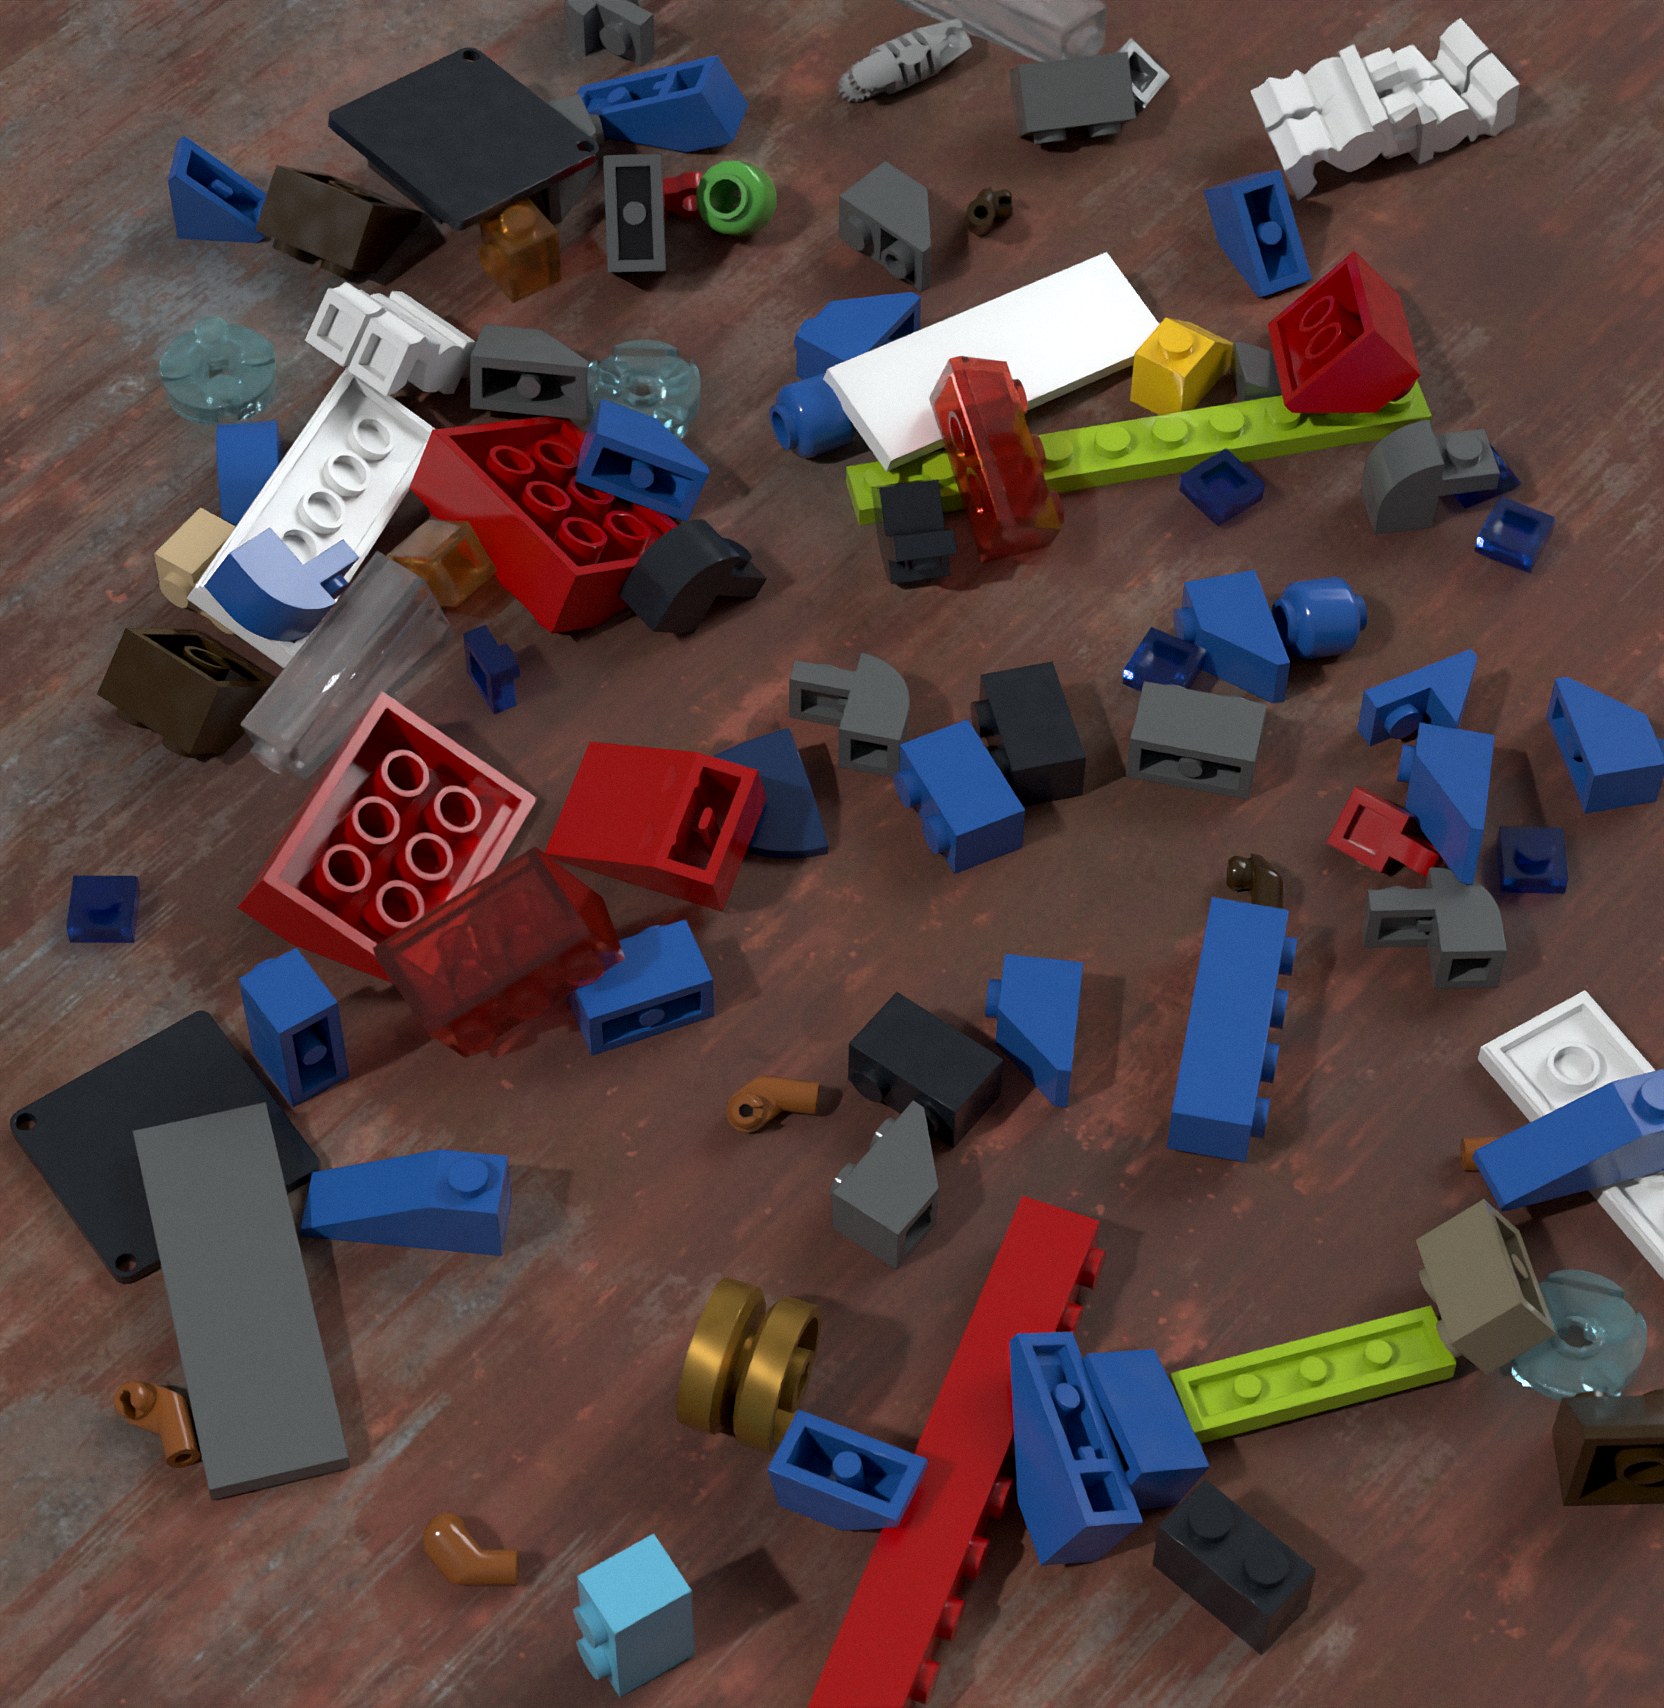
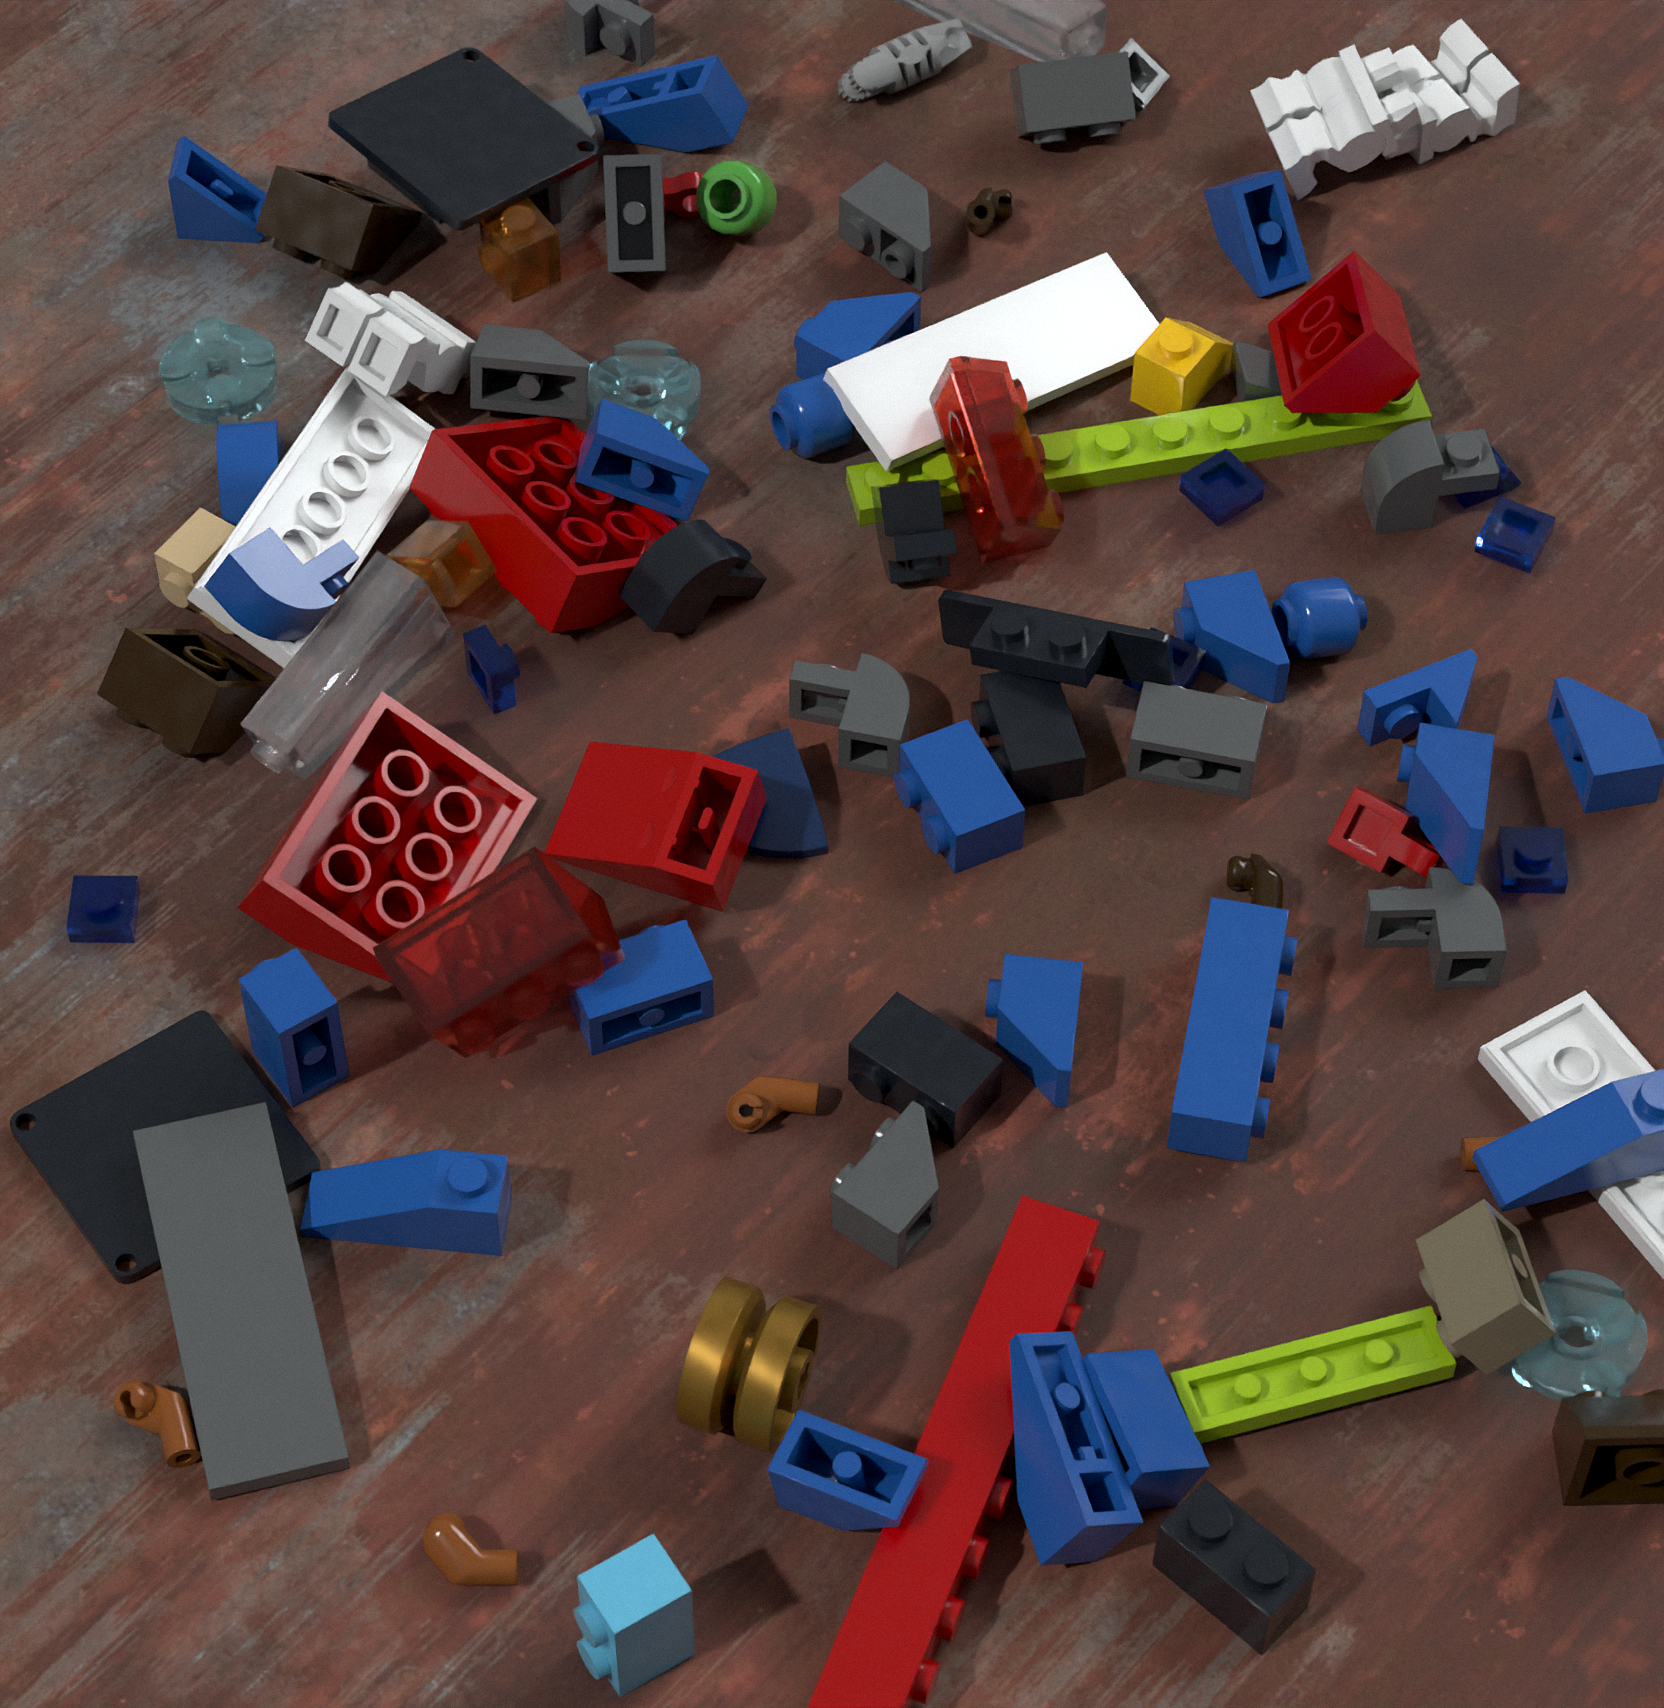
none -> black bracket [938,590,1175,688]

